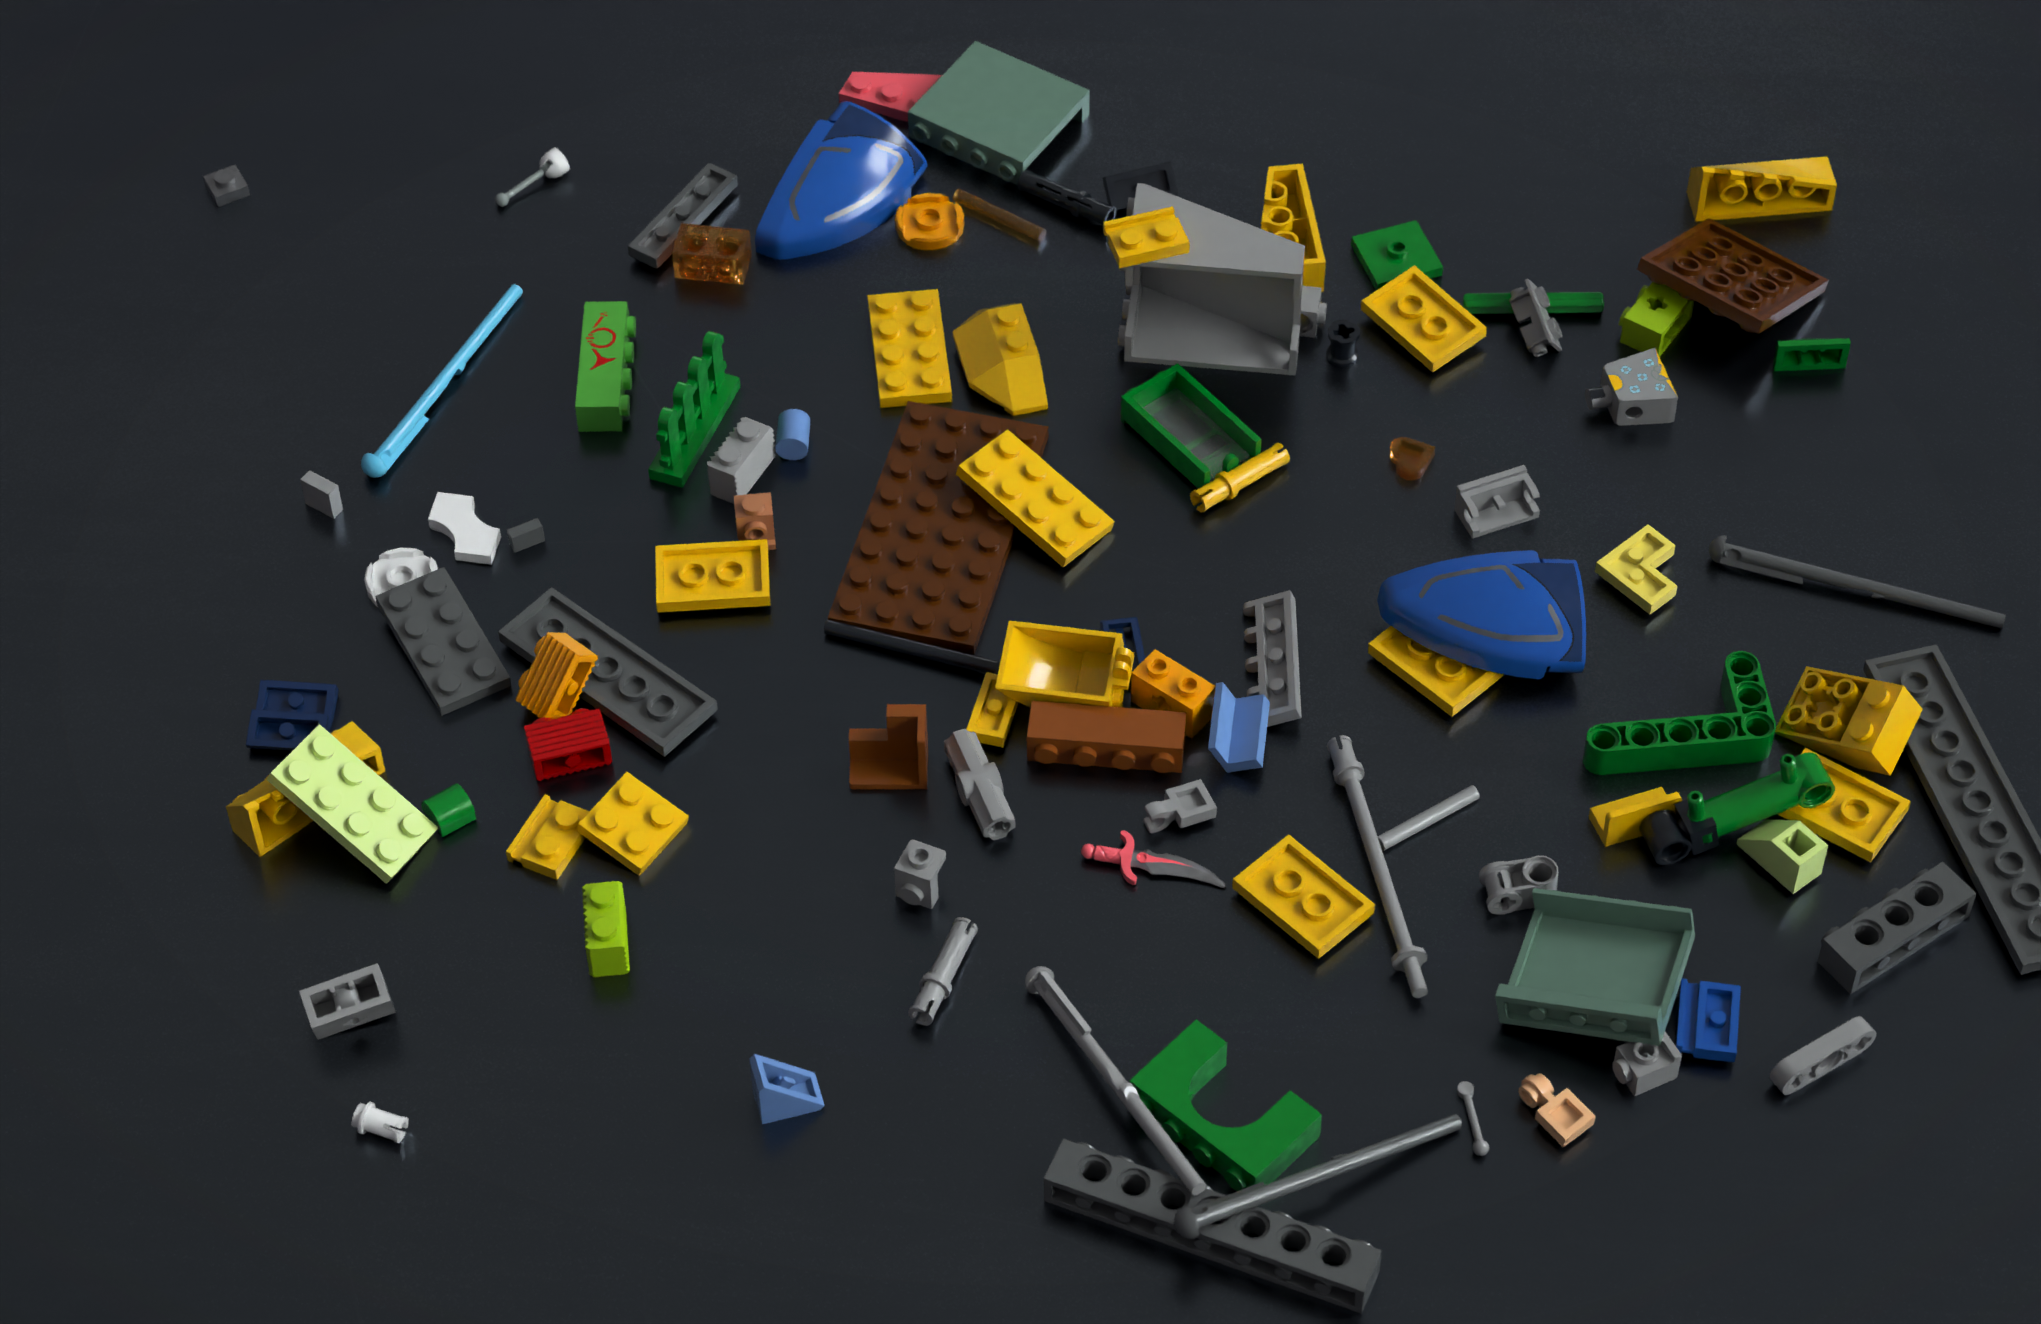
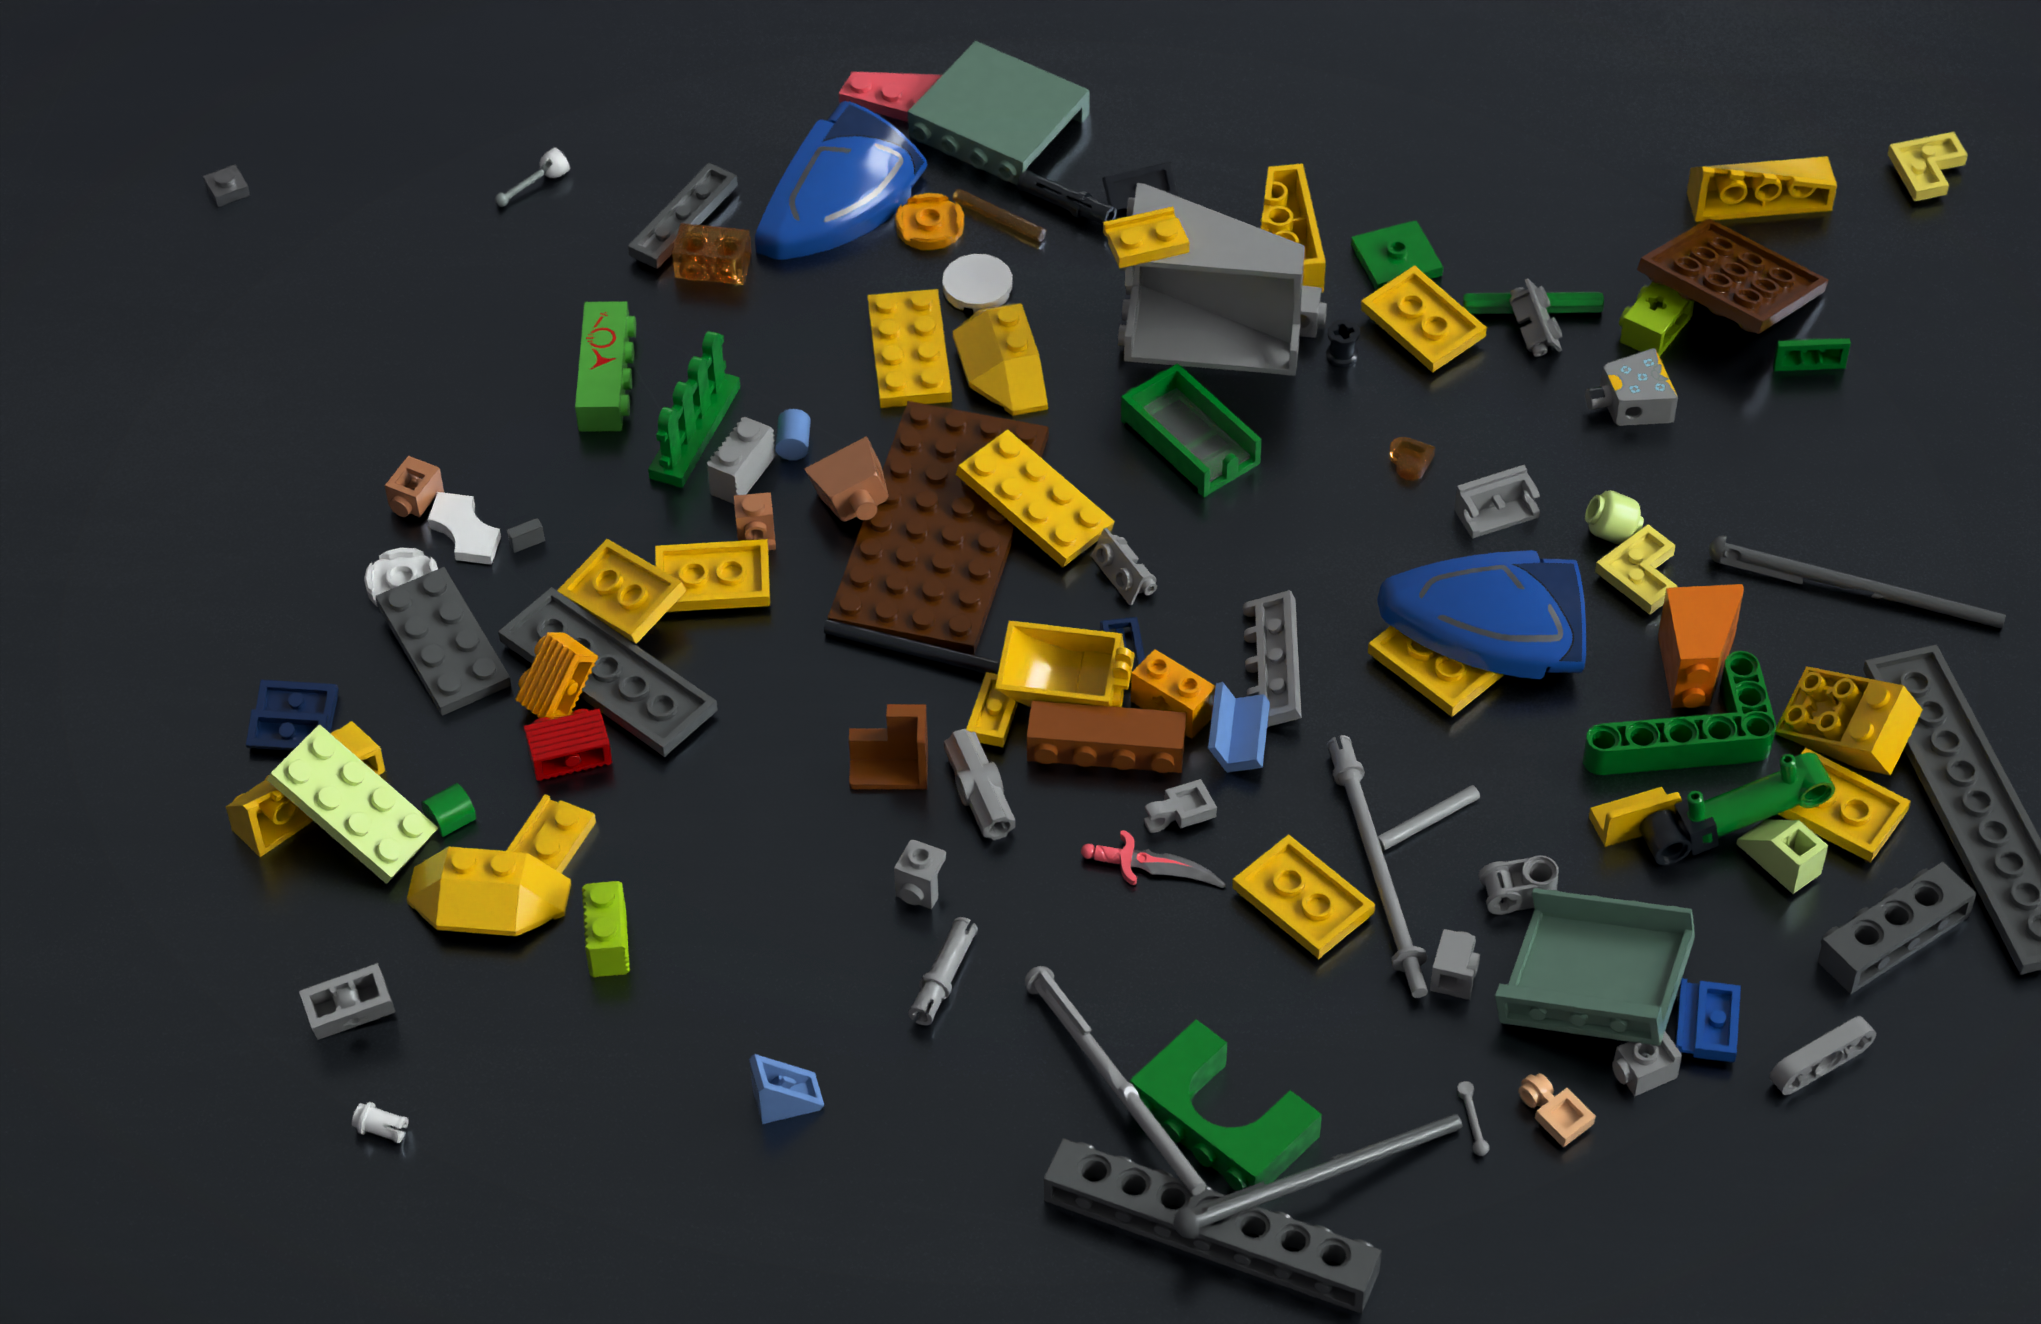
light grey tile [300,470,343,519] -> none
medium azure bar [361,284,523,478] -> none
yellow plate [577,772,689,876] -> none
yellow pin [1190,443,1290,512] -> none
none -> nougat brick [385,456,444,517]
none -> yellow wedge [407,846,571,936]
none -> yellow plate [557,539,687,644]
none -> nougat torso [804,436,889,521]
none -> white tile [942,254,1013,312]
none -> light grey hinge [1091,528,1157,605]
none -> light grey brick [1430,929,1480,1000]
none -> yellowish green head [1585,490,1644,544]
none -> orange slope [1658,584,1744,708]
none -> light yellow plate [1888,132,1967,201]

